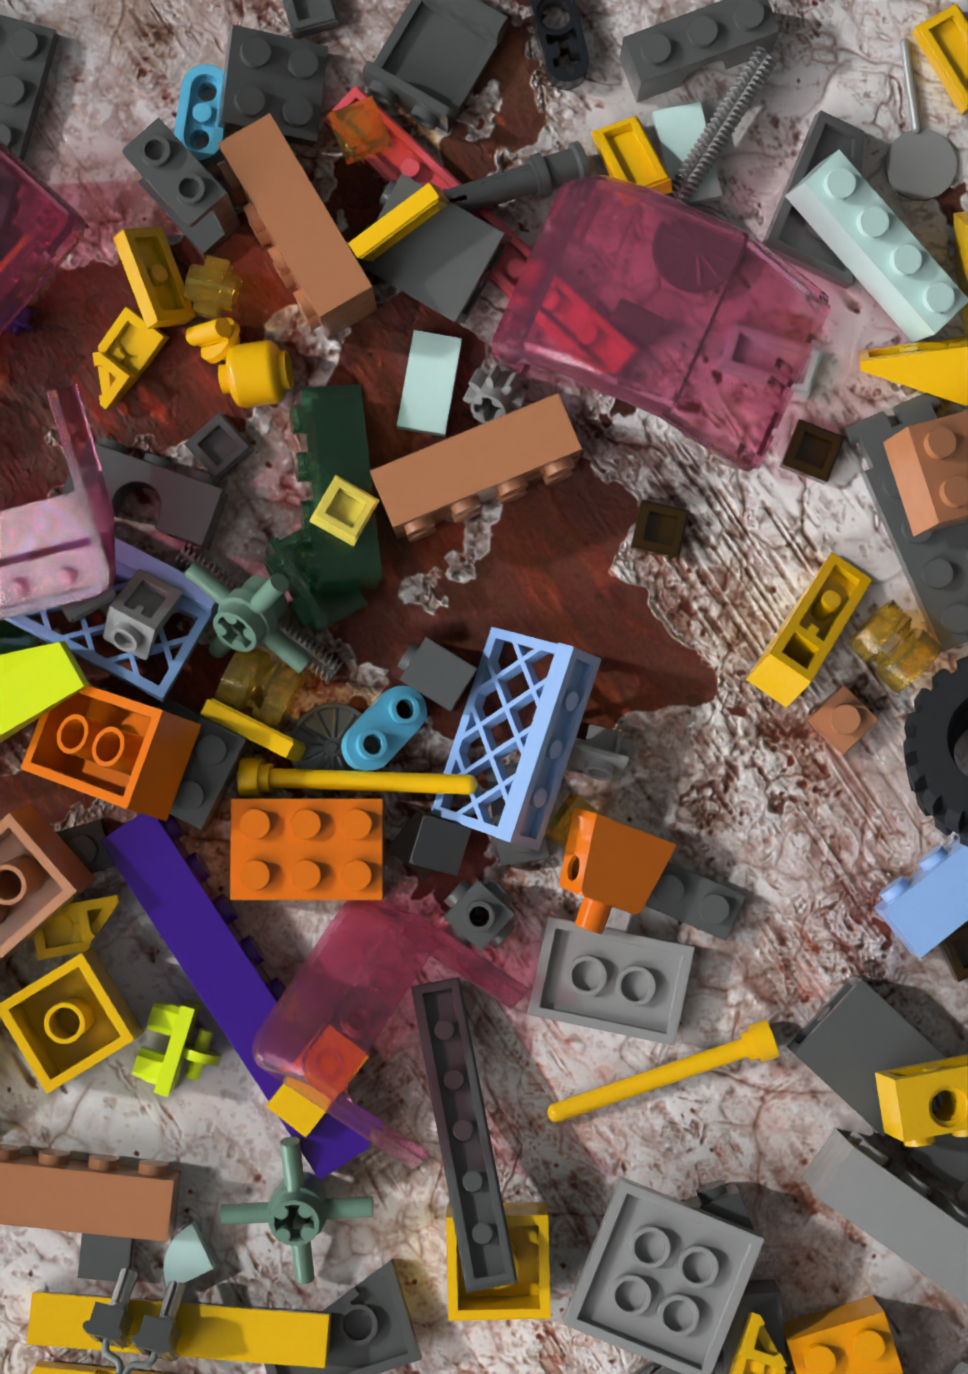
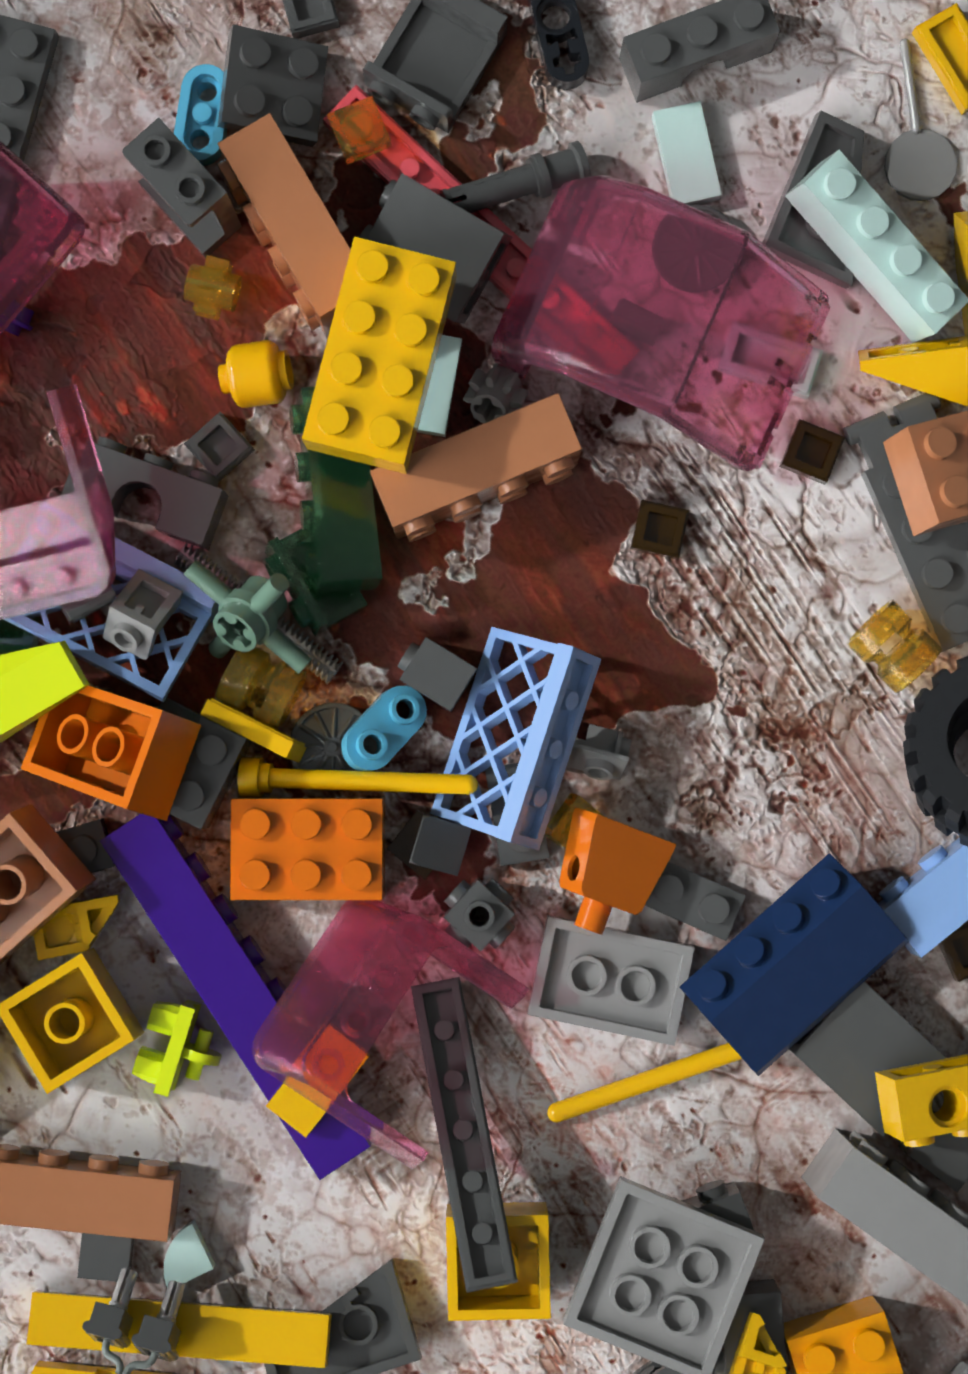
yellow slope [92,307,170,410] -> none
yellow plate [113,226,196,329] -> none
yellow plate [186,318,240,364] -> none
sand green bar [220,1137,374,1284] -> none
light yellow tile [309,475,380,547] -> none
yellow tile [348,182,449,262] -> none
yellow tile [591,115,673,209] -> none
light grey axle [652,46,778,228] -> none
yellow slope [746,552,872,708] -> none
nougat plate [806,685,879,755] -> none
none -> yellow brick [302,236,457,474]
none -> dark blue slope [680,853,909,1076]

